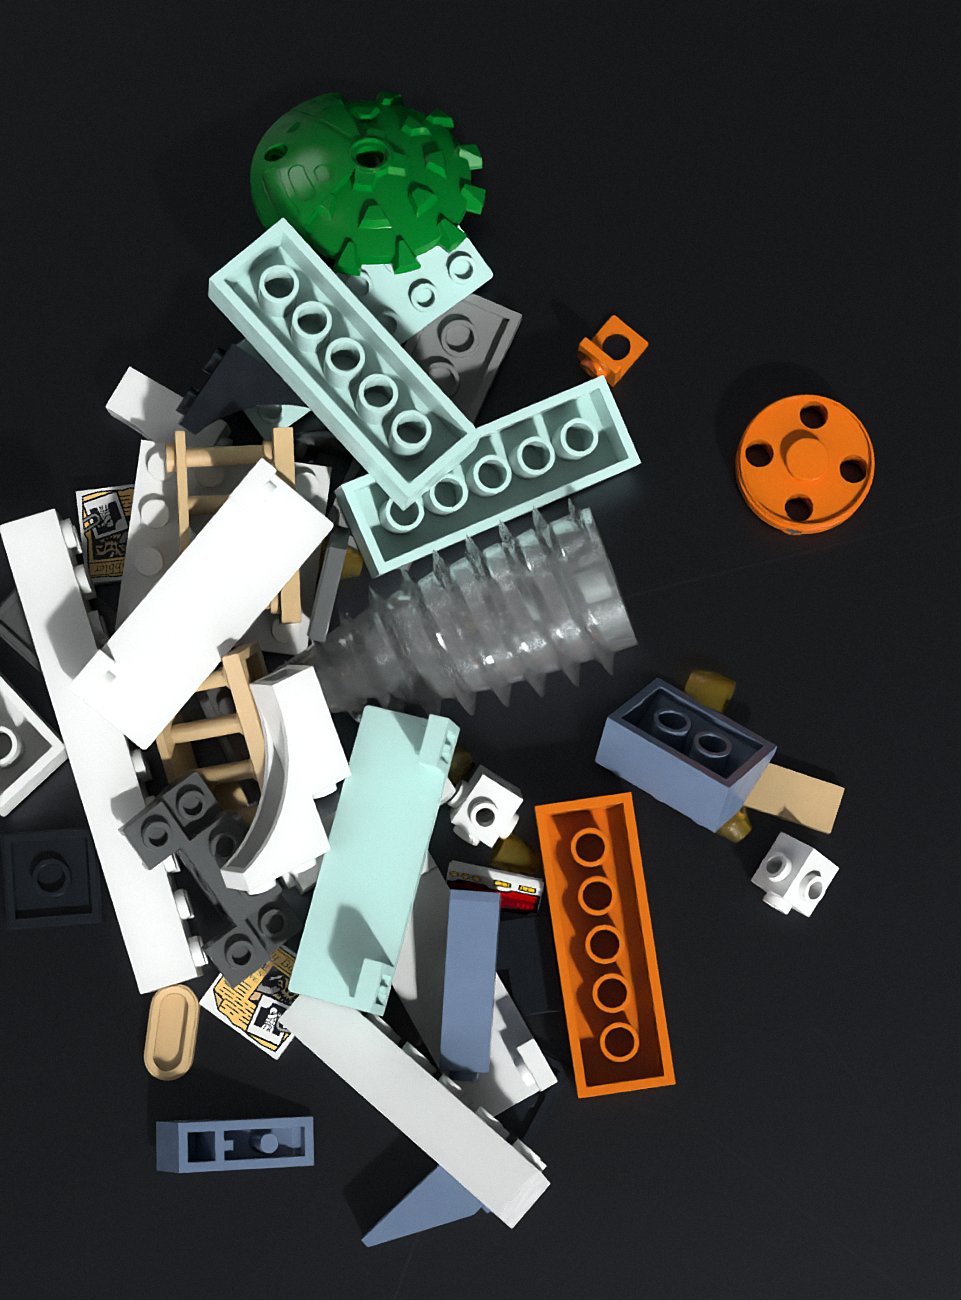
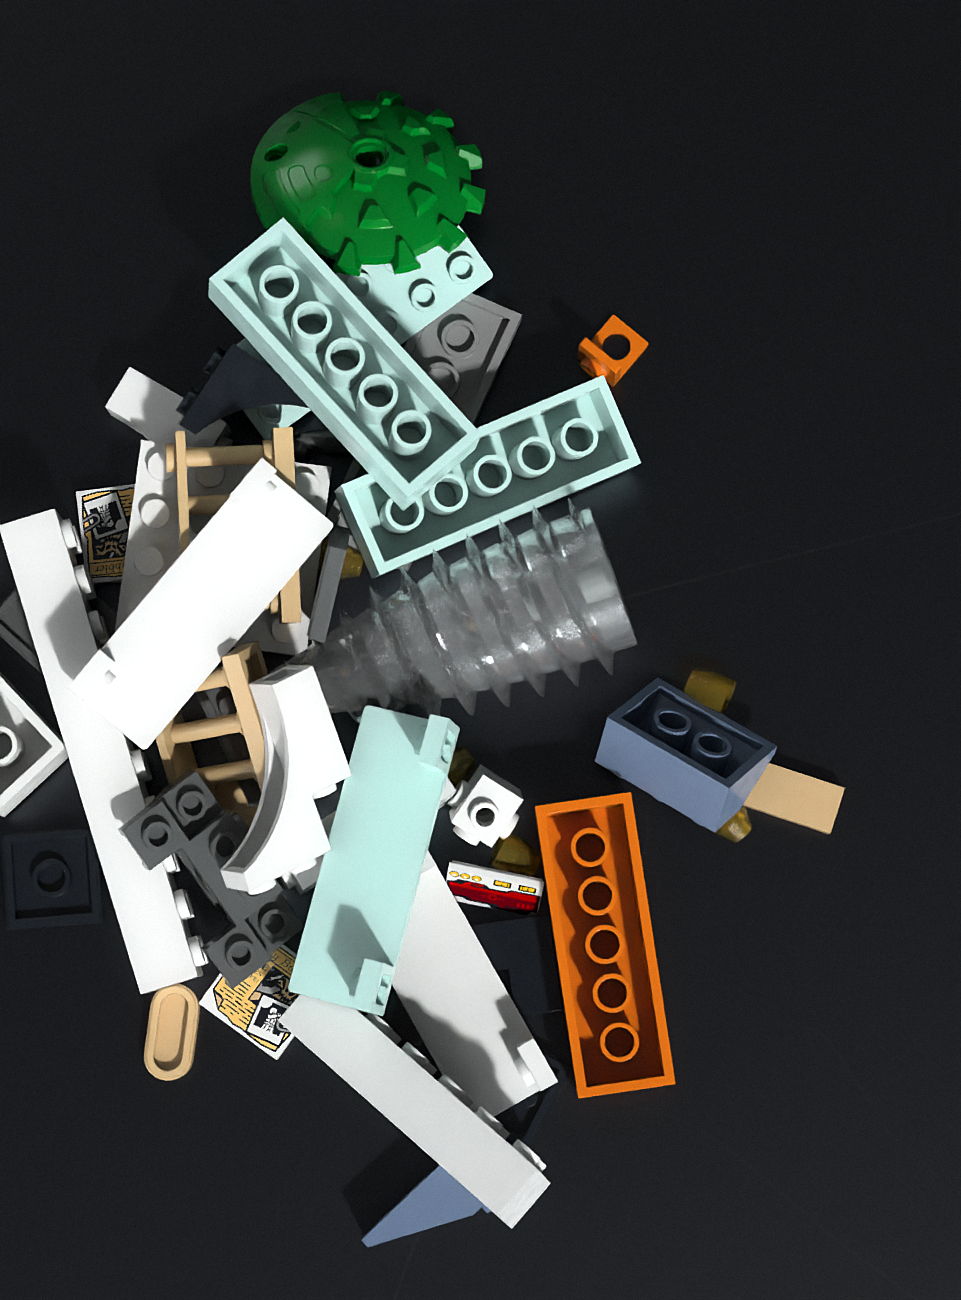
sand blue slope [156,1116,314,1173] -> none
sand blue slope [439,889,502,1082] -> none
orange piece [735,395,875,535] -> none
white brick [751,832,839,917] -> none

